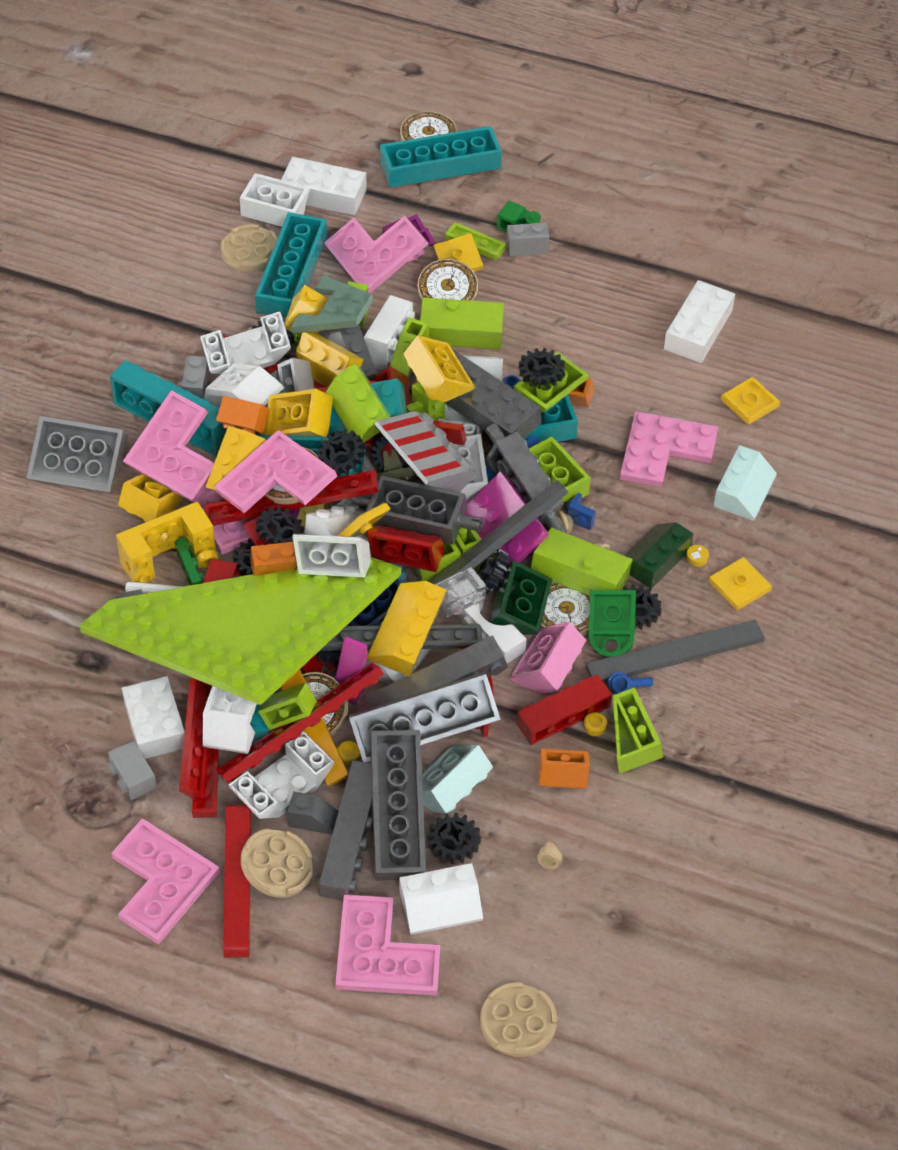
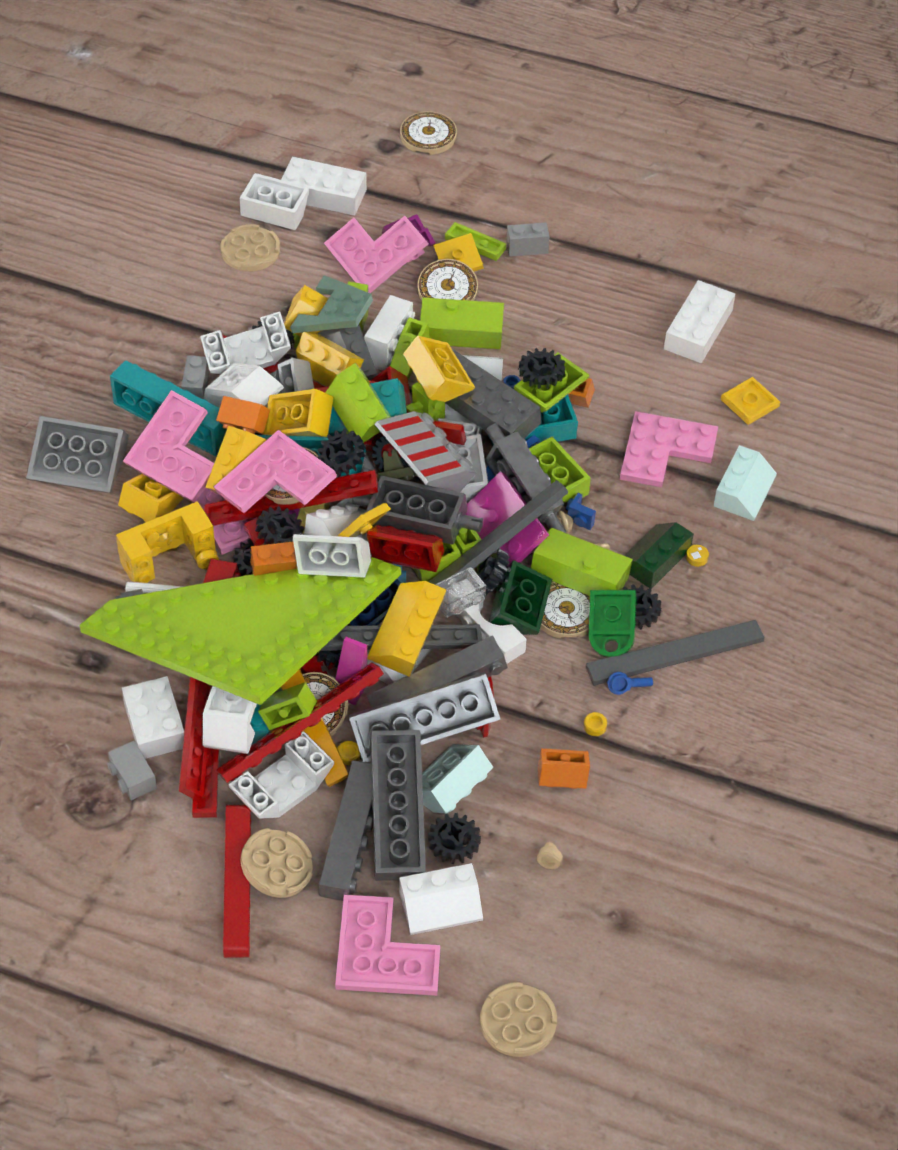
bright pink plate [111,819,220,945] -> none
green hinge [175,537,204,586] -> none
teal brick [255,212,327,318] -> none
dark grey slope [288,791,339,835] -> none
teal brick [380,126,502,188] -> none
green brick [497,200,541,233] -> none
bright pink slope [510,622,586,694] -> none
red brick [517,674,612,745] -> none
lime wedge [613,687,663,774] -> none
yellow plate [708,557,772,611] -> none

